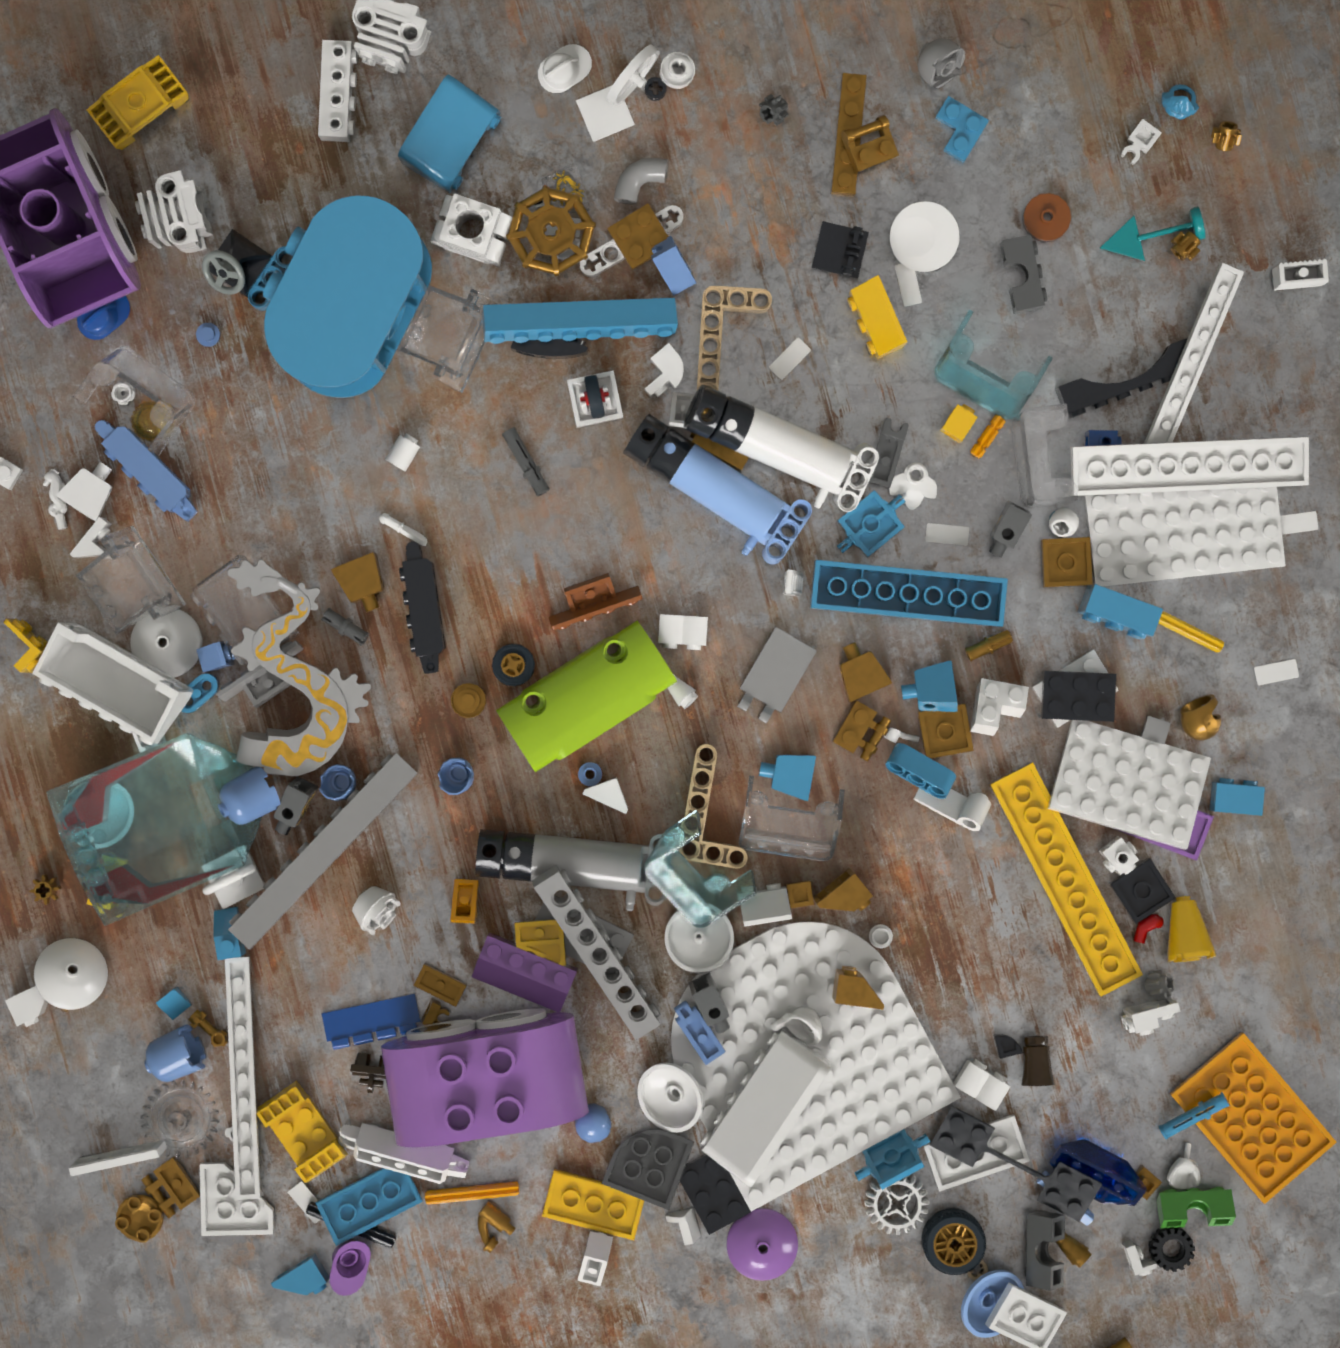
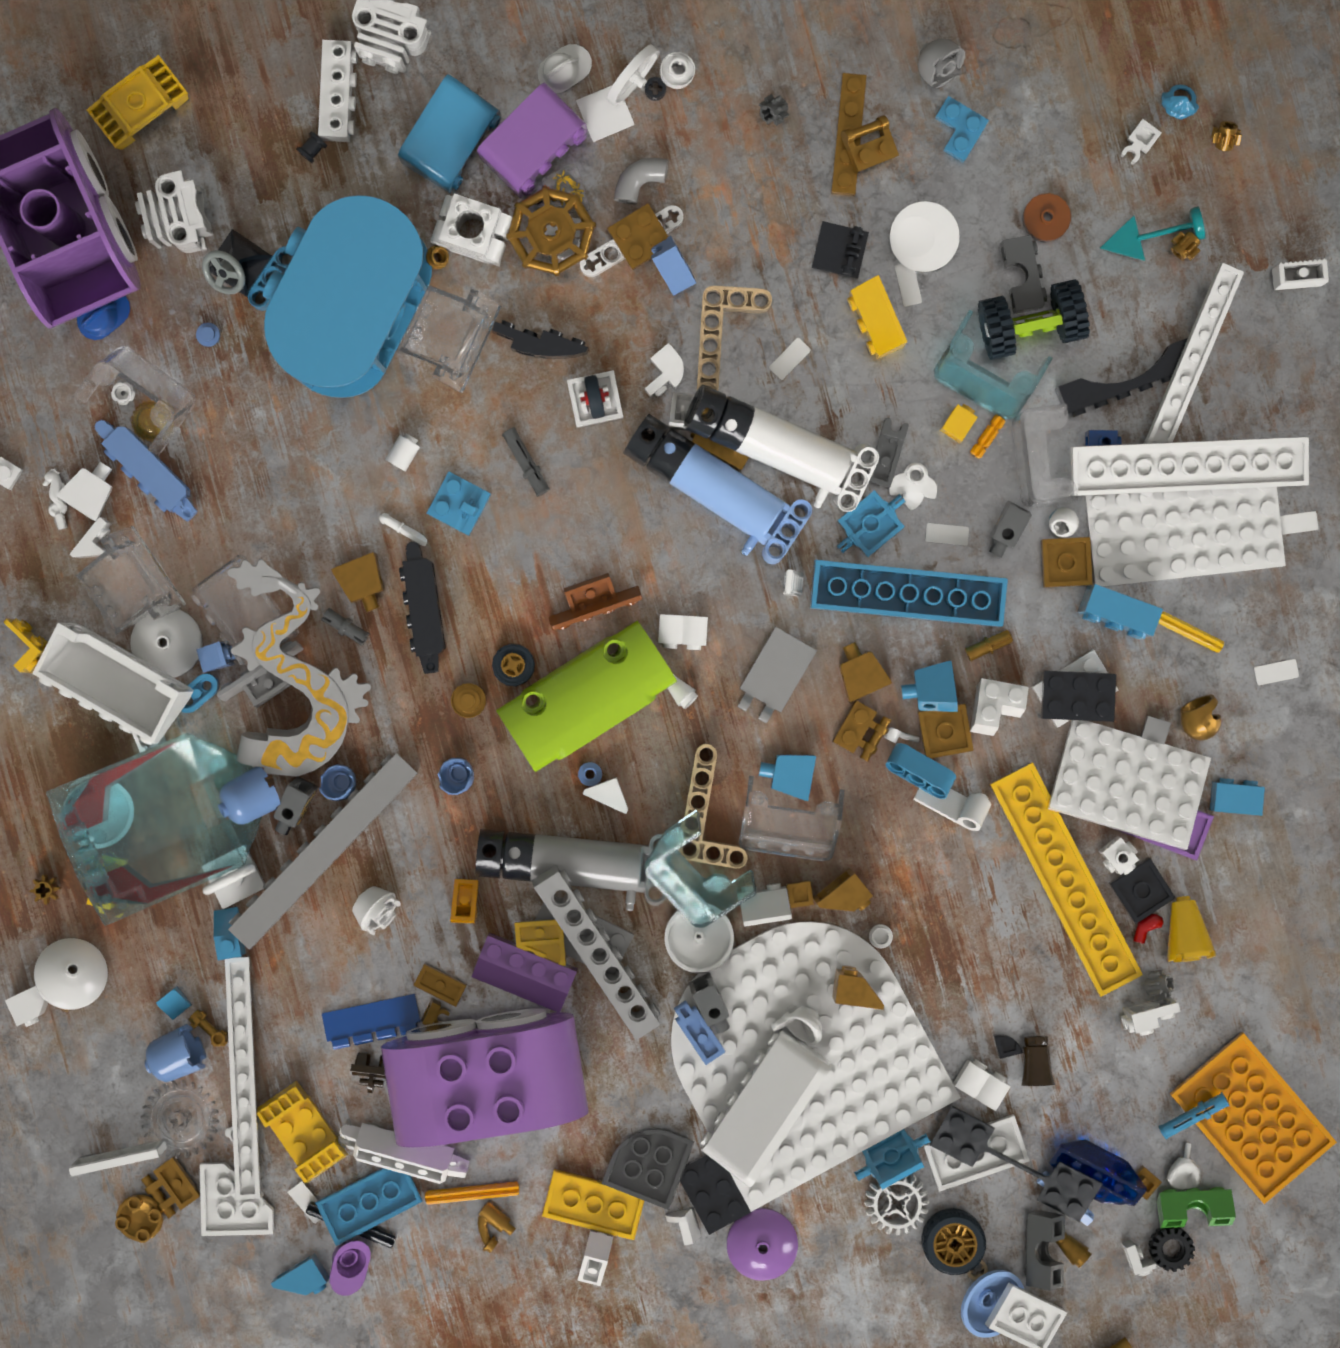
dark azure brick [482,298,678,344] -> none
medium blue hair [574,1103,611,1143] -> none
white dish [637,1063,704,1132] -> none
none -> black bush [296,131,328,164]
none -> pearl gold plate [426,245,449,270]
none -> dark azure hinge [426,472,491,536]
none -> medium lavender windscreen [477,83,587,198]
none -> black plate [978,279,1090,360]

